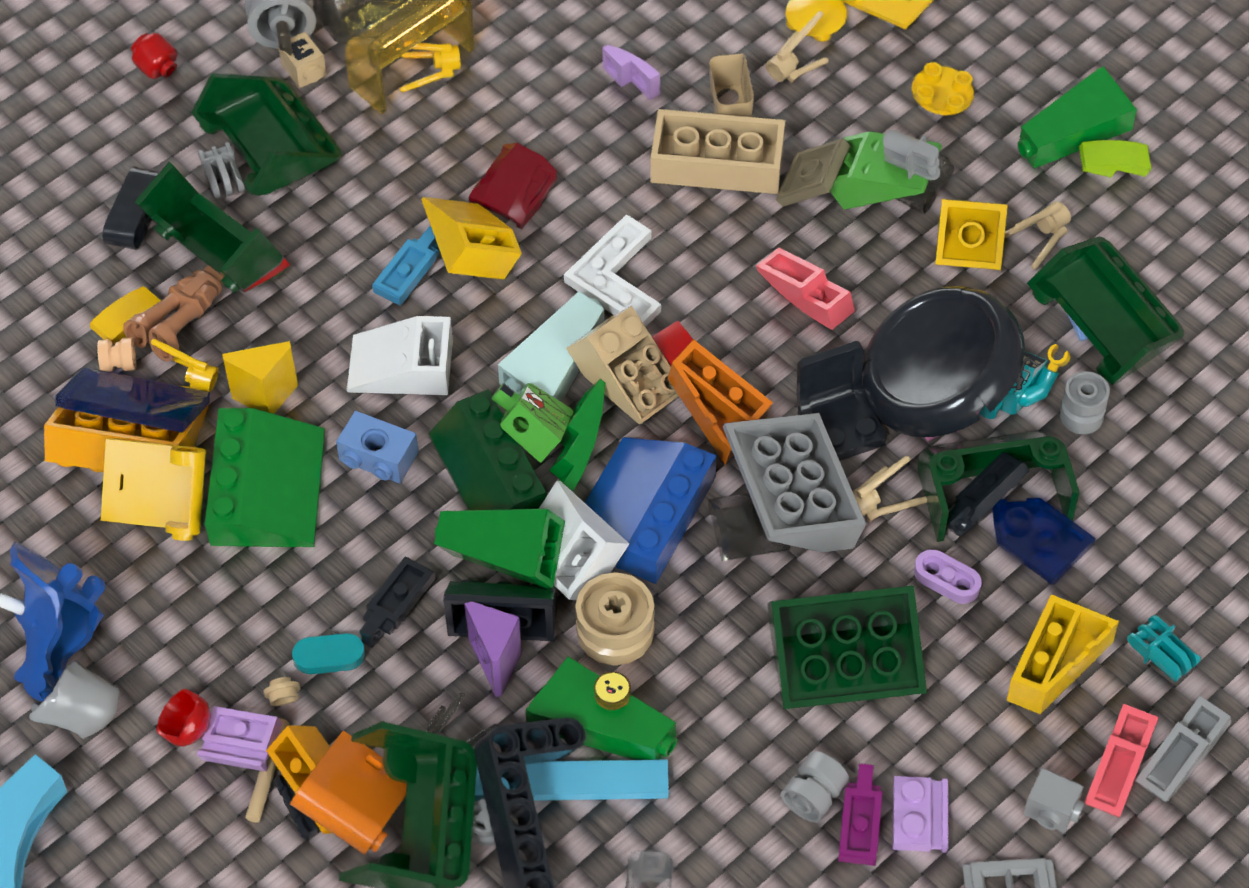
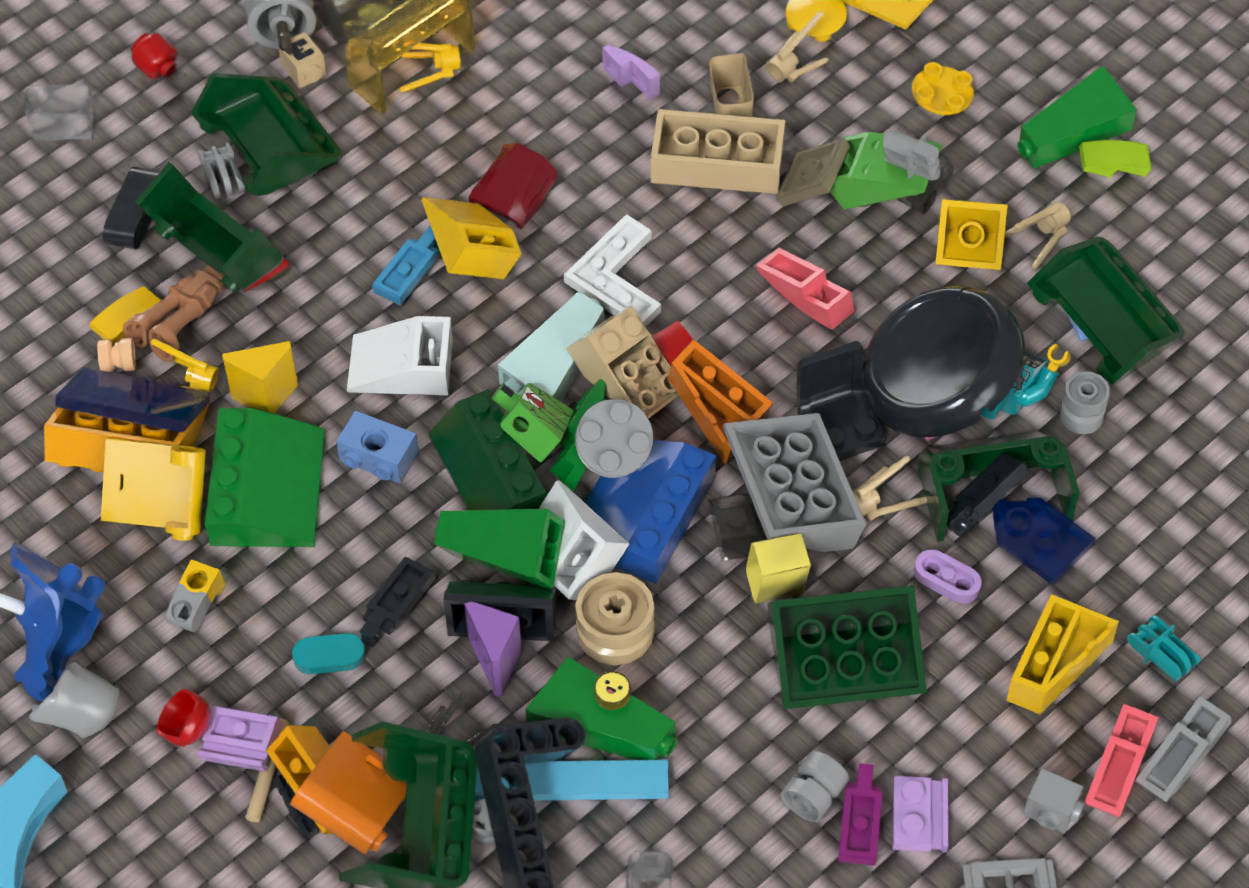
tan plate [264,677,300,706] -> none
none -> clear piece [24,84,96,140]
none -> leg [166,559,226,632]
none -> light grey wheel [575,399,653,478]
none -> light yellow piece [746,534,811,604]

